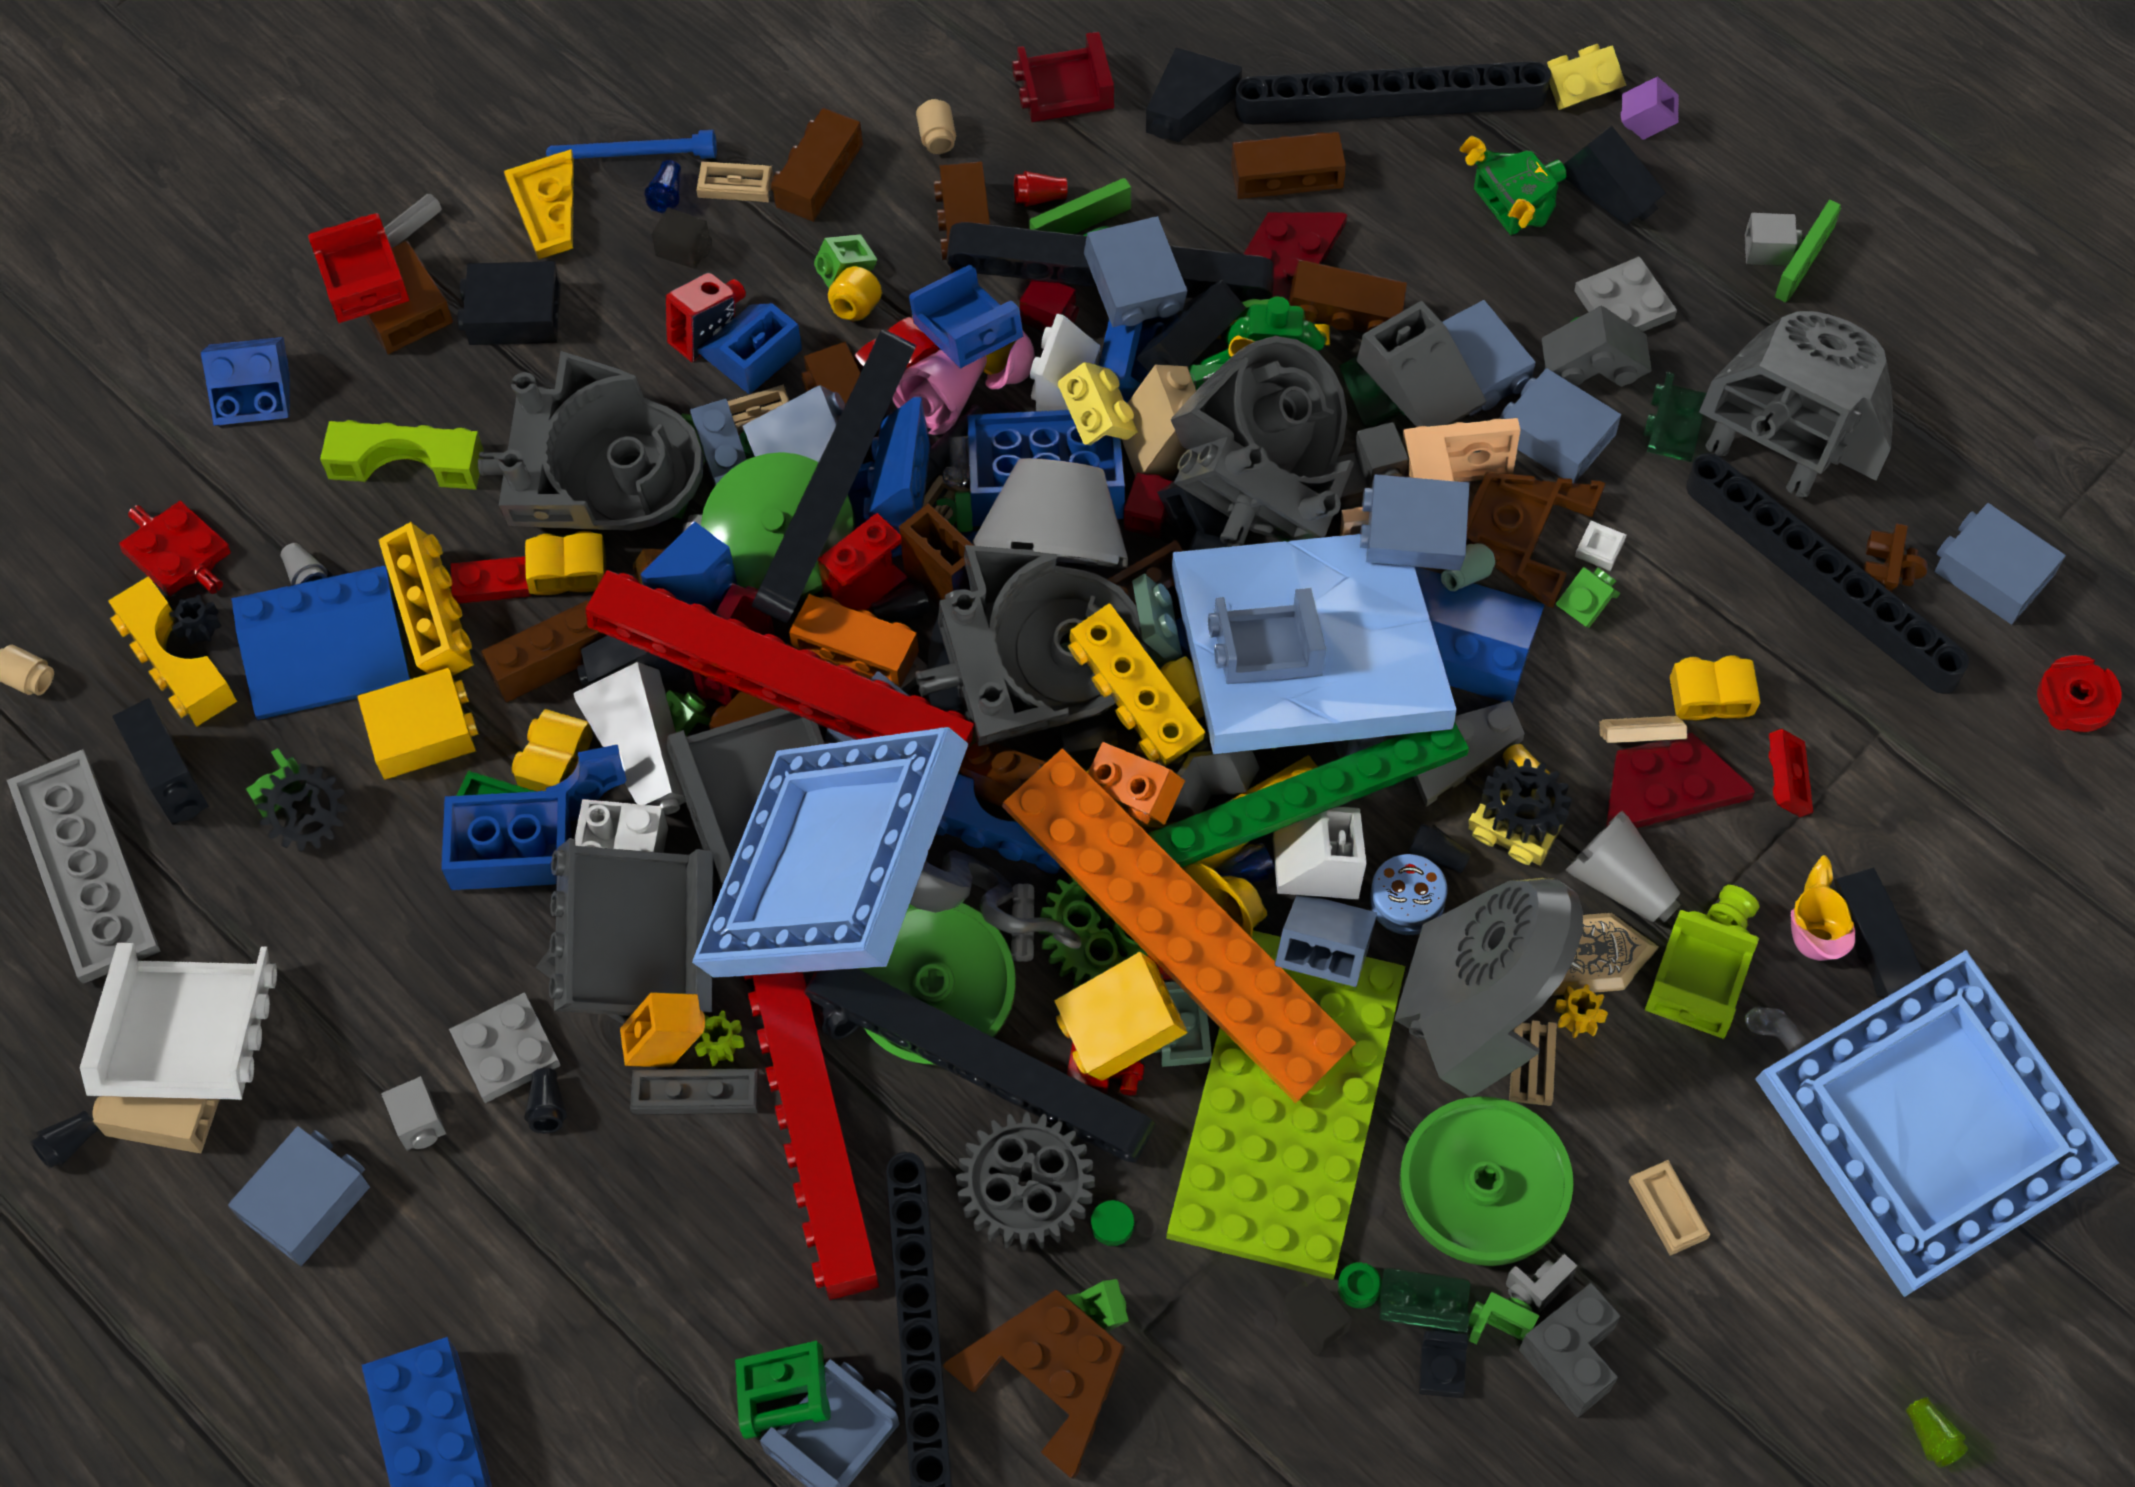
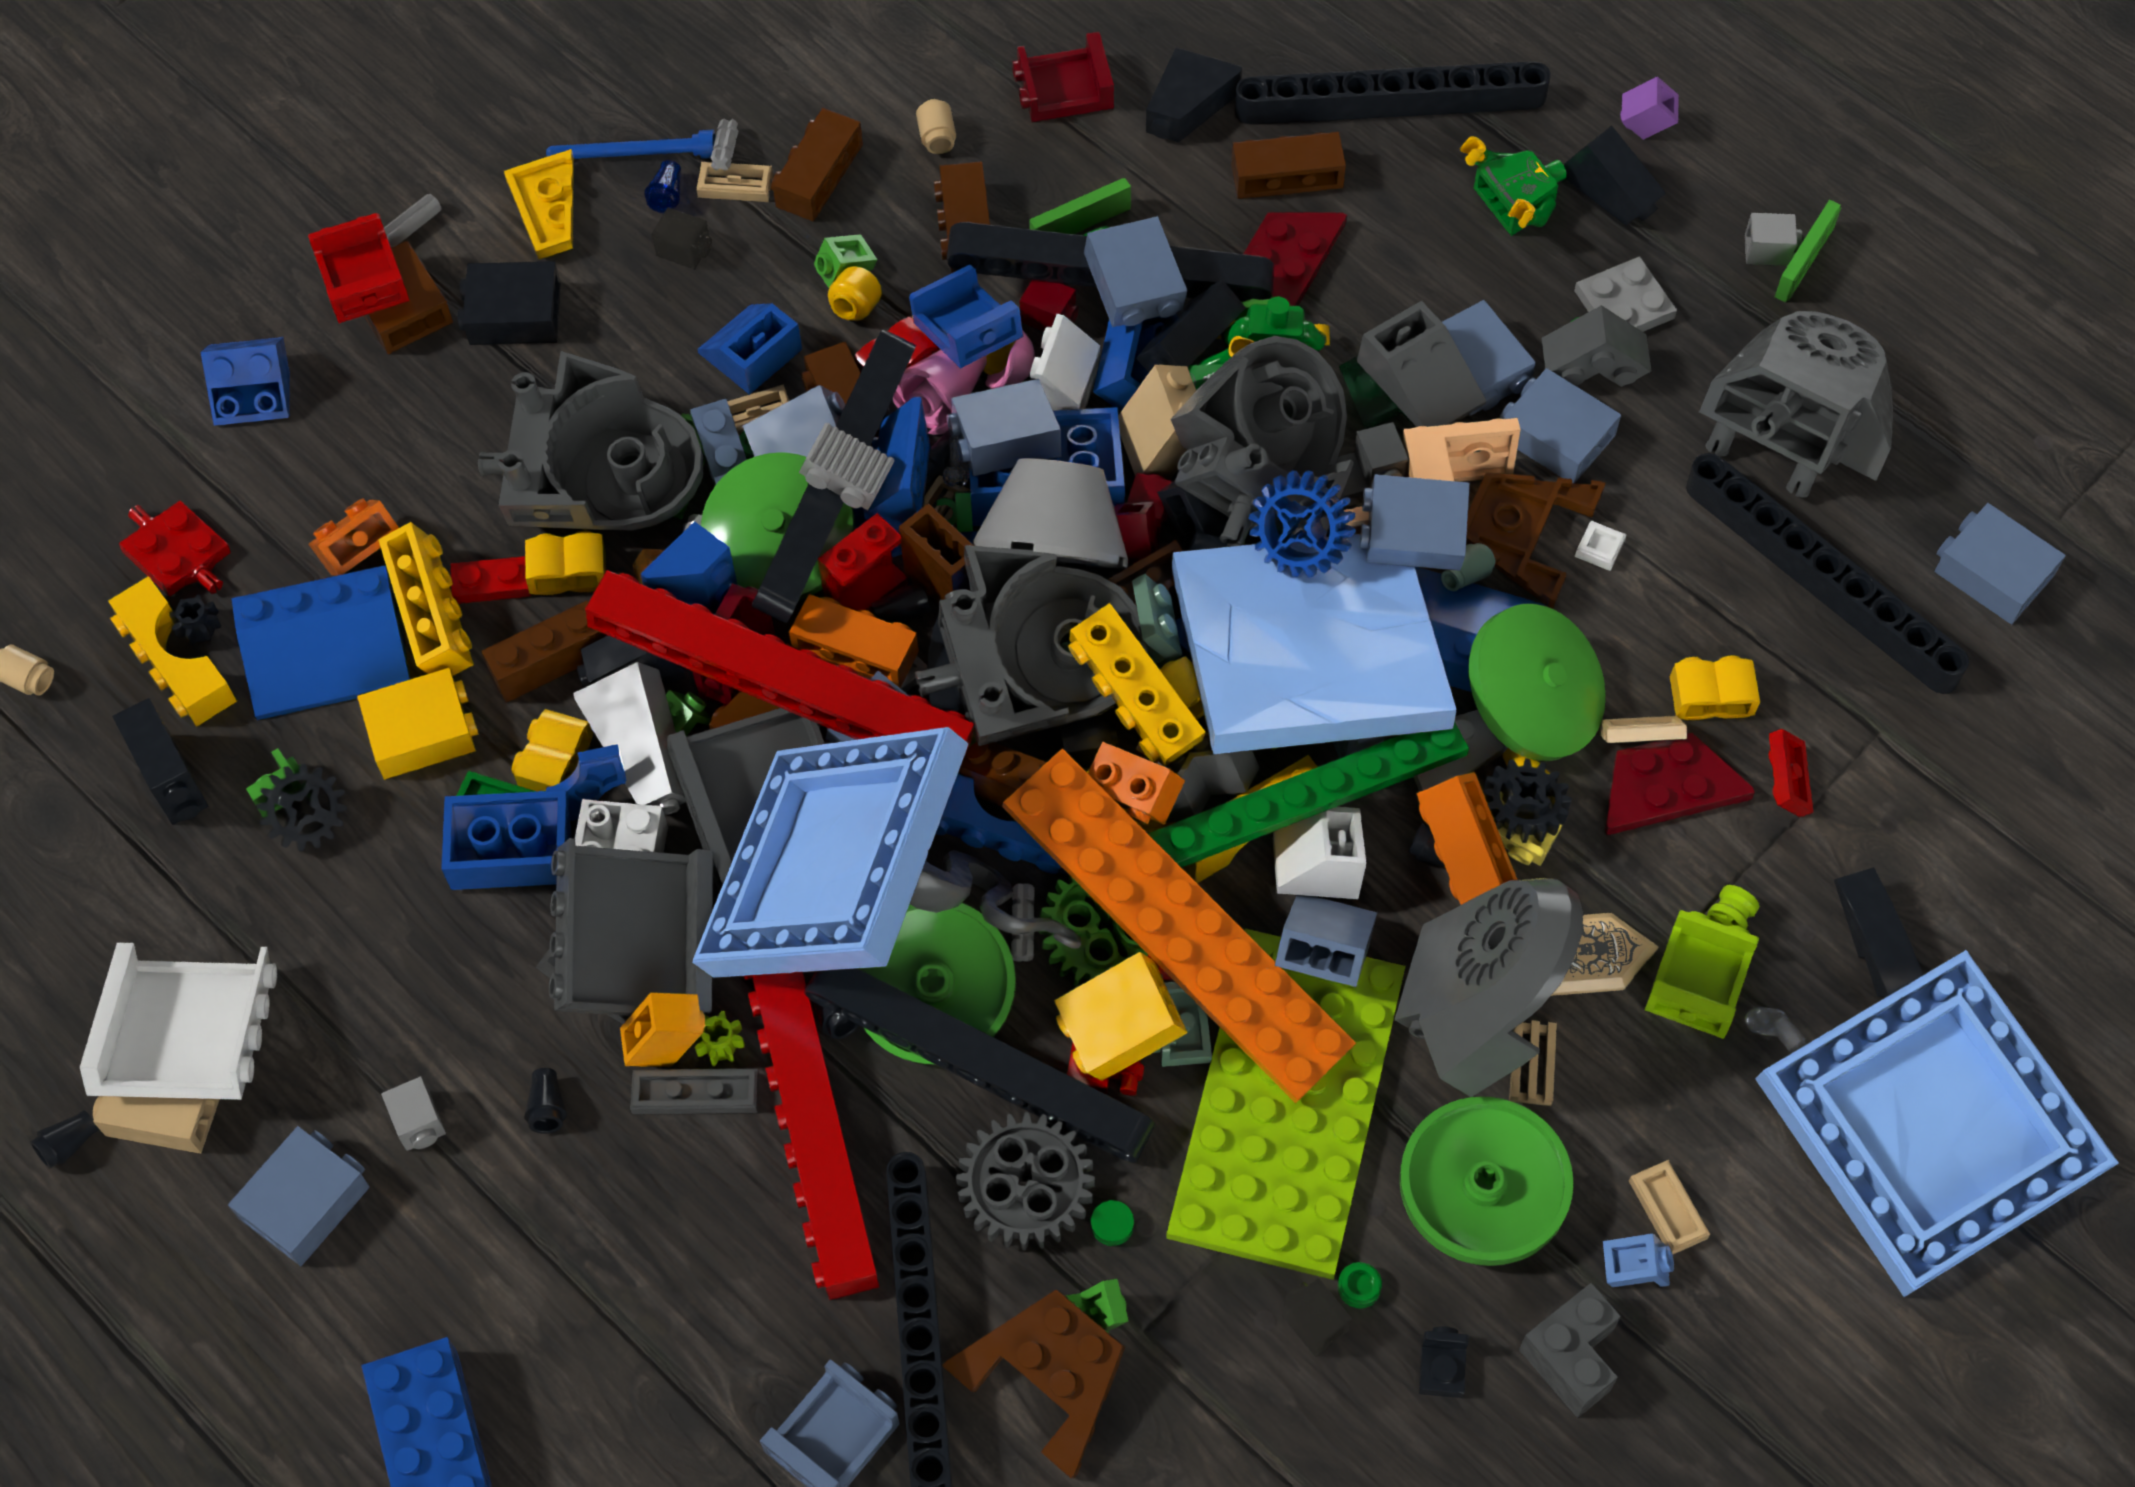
light grey plate [7,749,161,984] -> none
light grey cone [280,543,328,585] -> none
lime arch [320,420,484,490] -> none
light grey plate [449,992,561,1103] -> none
red torso [666,273,746,362] -> none
green plate [735,1340,831,1439] -> none
red cone [1014,171,1068,207] -> none
light yellow bracket [1058,362,1138,446] -> none
yellow piece [1185,863,1267,938] -> none
sand blue panel [1208,588,1326,684] -> none
cone [1213,842,1275,883] -> none
reddish brown brick [1288,260,1407,333] -> none
light blue head [1370,854,1448,935] -> none
clear green bracket [1378,1267,1470,1333] -> none
bright green bracket [1466,1292,1539,1345] -> none
light grey bracket [1506,1254,1577,1315] -> none
light yellow bracket [1547,44,1626,110] -> none
yellow gear [1554,984,1608,1038] -> none
bright green bracket [1556,567,1621,628] -> none
light grey cone [1566,811,1681,922] -> none
clear green bracket [1643,372,1707,462] -> none
yellow hair [1791,855,1855,961] -> none
reddish brown hips [1863,523,1928,592] -> none
clear neon green cone [1906,1397,1968,1468] -> none
red plate [2037,655,2122,732] -> none
none -> orange brick [308,498,399,576]
none -> light grey axle [711,119,738,171]
none -> light grey brick [799,423,894,510]
none -> sand blue brick [947,379,1061,476]
none -> dark red brick [1114,502,1160,564]
none -> blue gear [1249,470,1356,578]
none -> orange brick [1417,772,1518,905]
none -> bright green dish [1469,604,1605,761]
none -> medium blue bracket [1603,1233,1674,1287]

